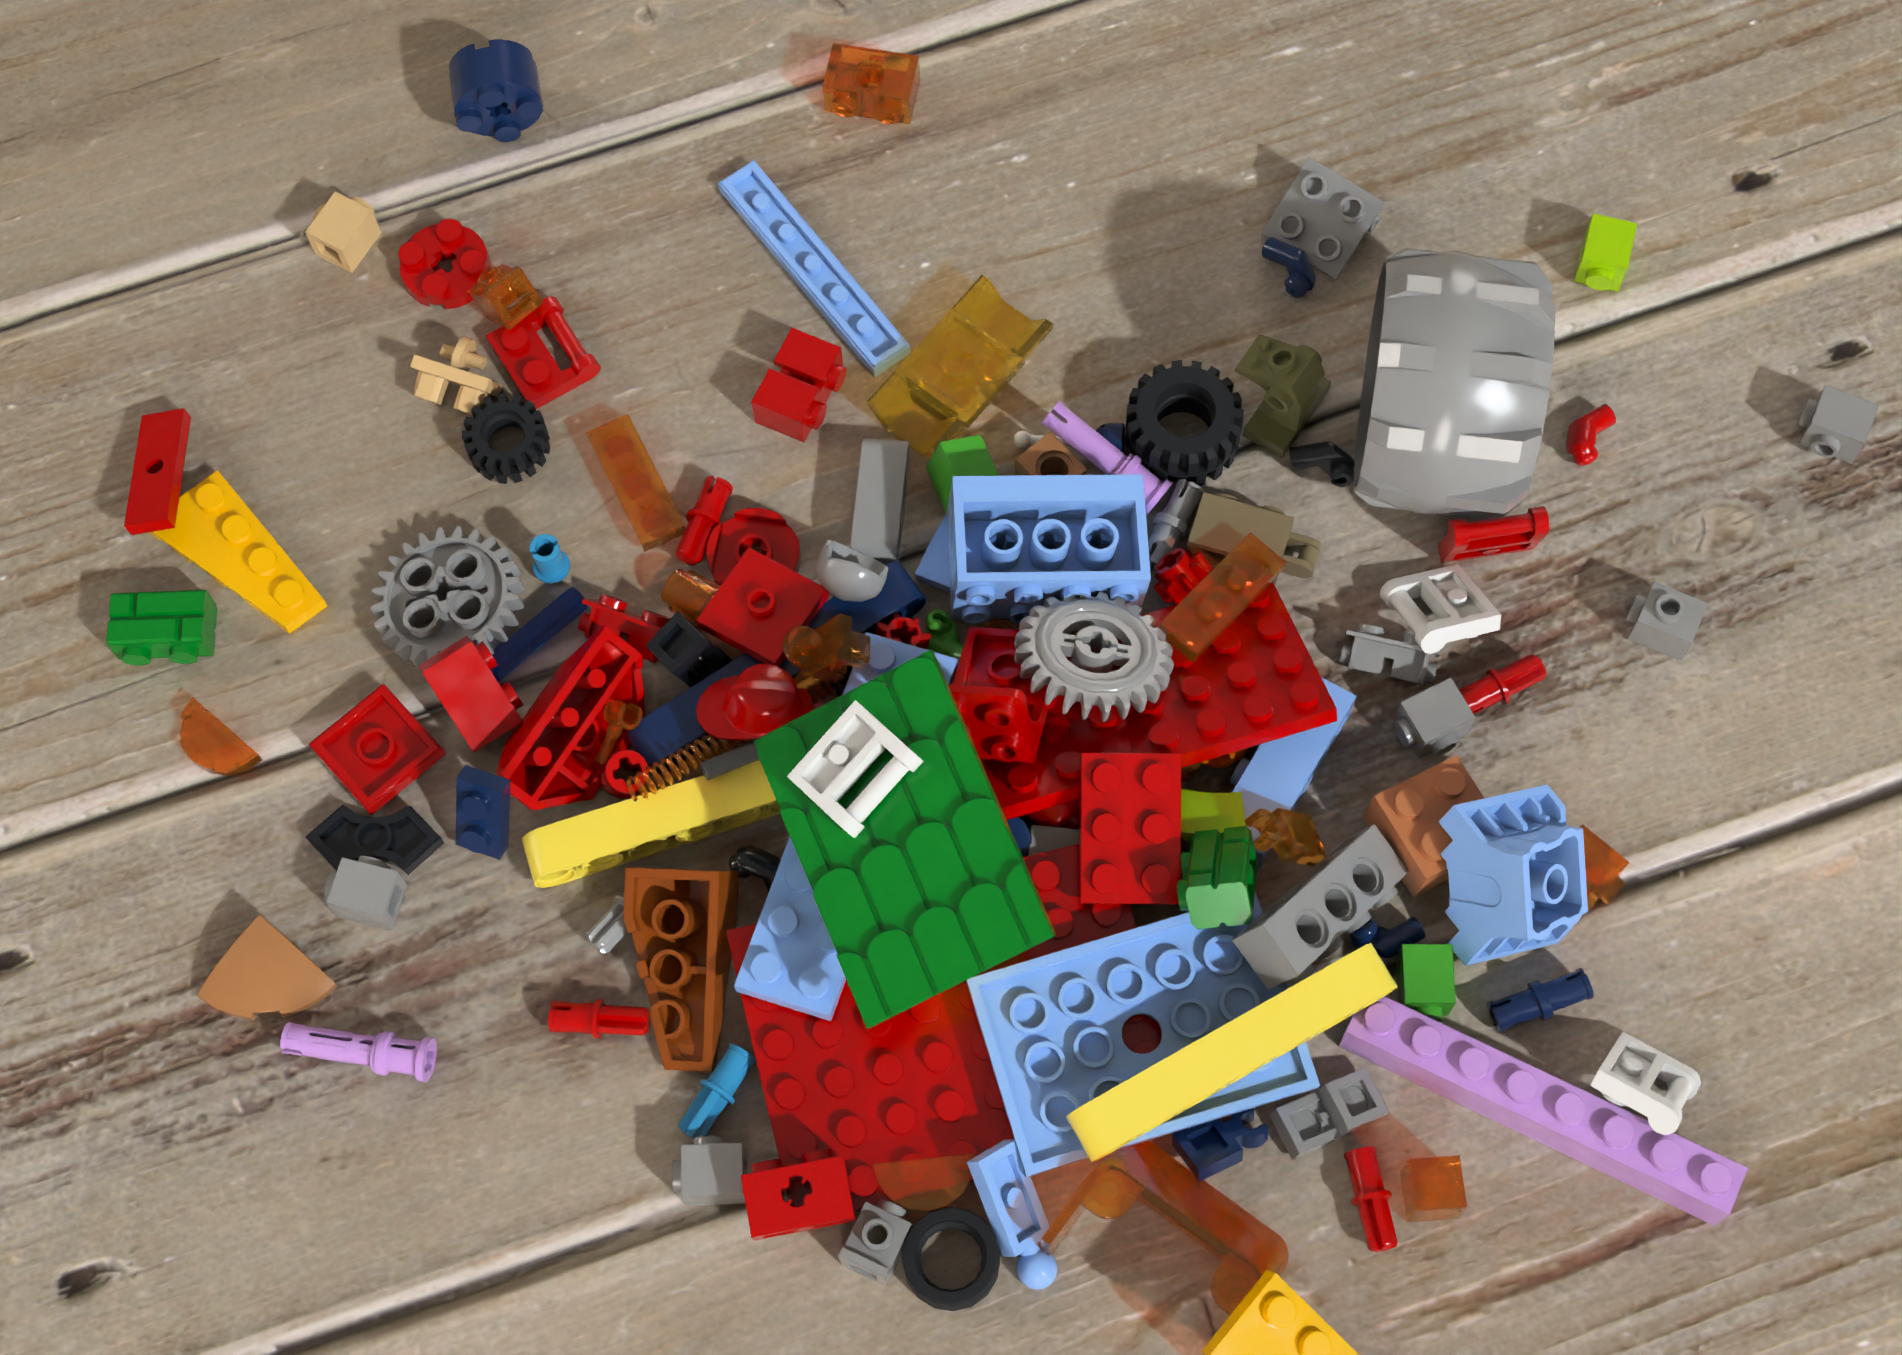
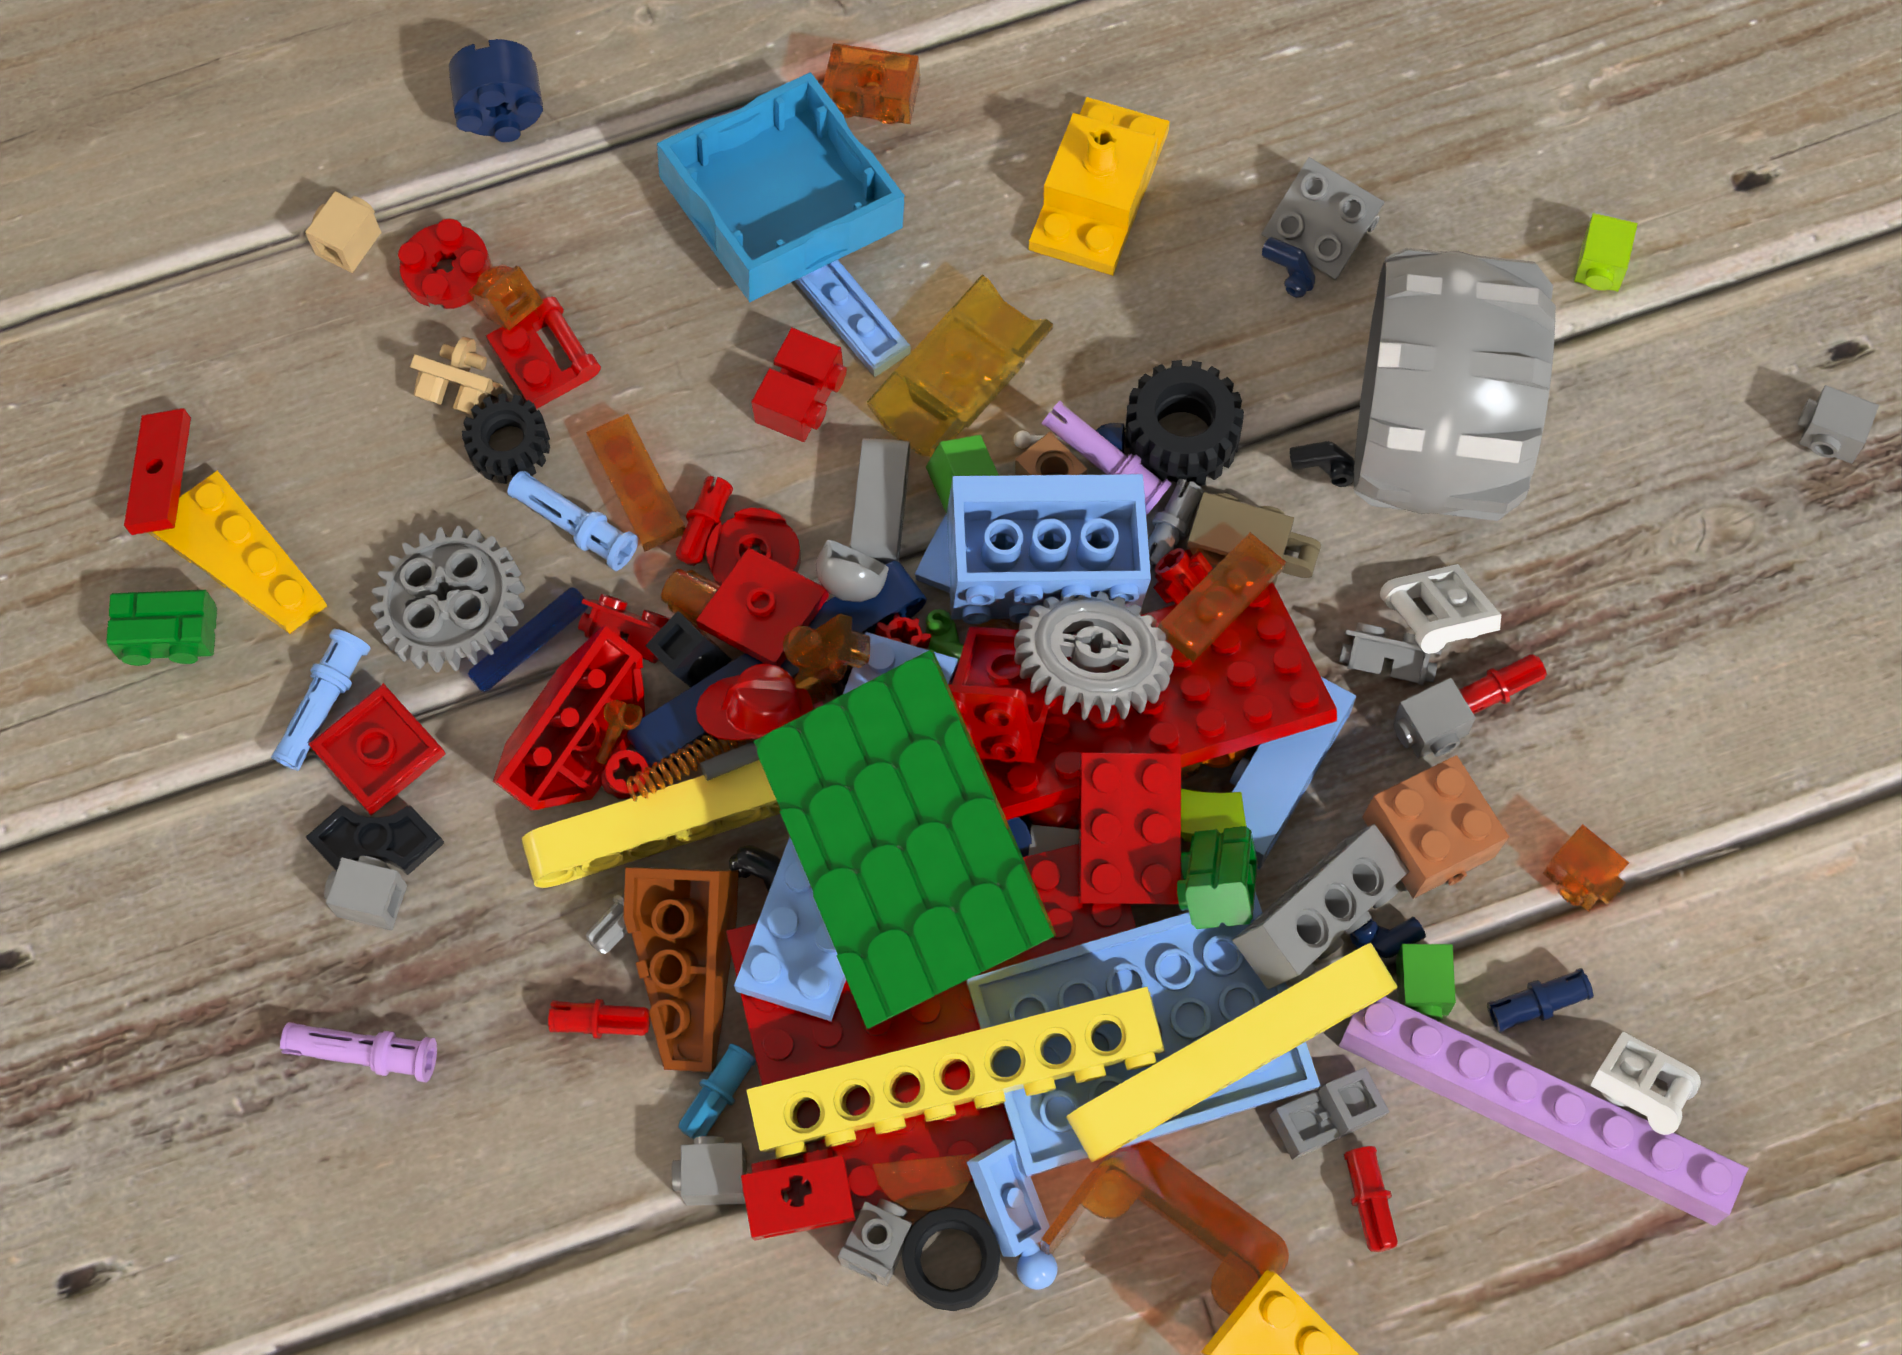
clear orange tile [180,697,262,776] -> none
medium nougat brick [197,914,338,1020] -> none
red piece [418,636,523,753] -> none
dark blue plate [455,765,511,860] -> none
dark azure pin [529,534,570,584] -> none
white plate [787,700,924,838] -> none
dark blue plate [1172,1108,1268,1182] -> none
olive tile [1235,334,1331,458] -> none
clear orange plate [1244,808,1327,867] -> none
clear orange brick [1400,1155,1467,1222] -> none
red plate [1438,506,1550,563] -> none
light blue slope [1439,784,1588,966] -> none
red arm [1566,404,1616,466] -> none
light grey brick [1626,581,1708,661] -> none
none -> light blue pin [271,628,371,771]
none -> light blue pin [507,471,638,571]
none -> dark azure tile [657,72,905,302]
none -> light yellow brick [746,987,1165,1159]
none -> yellow brick [1029,97,1170,276]

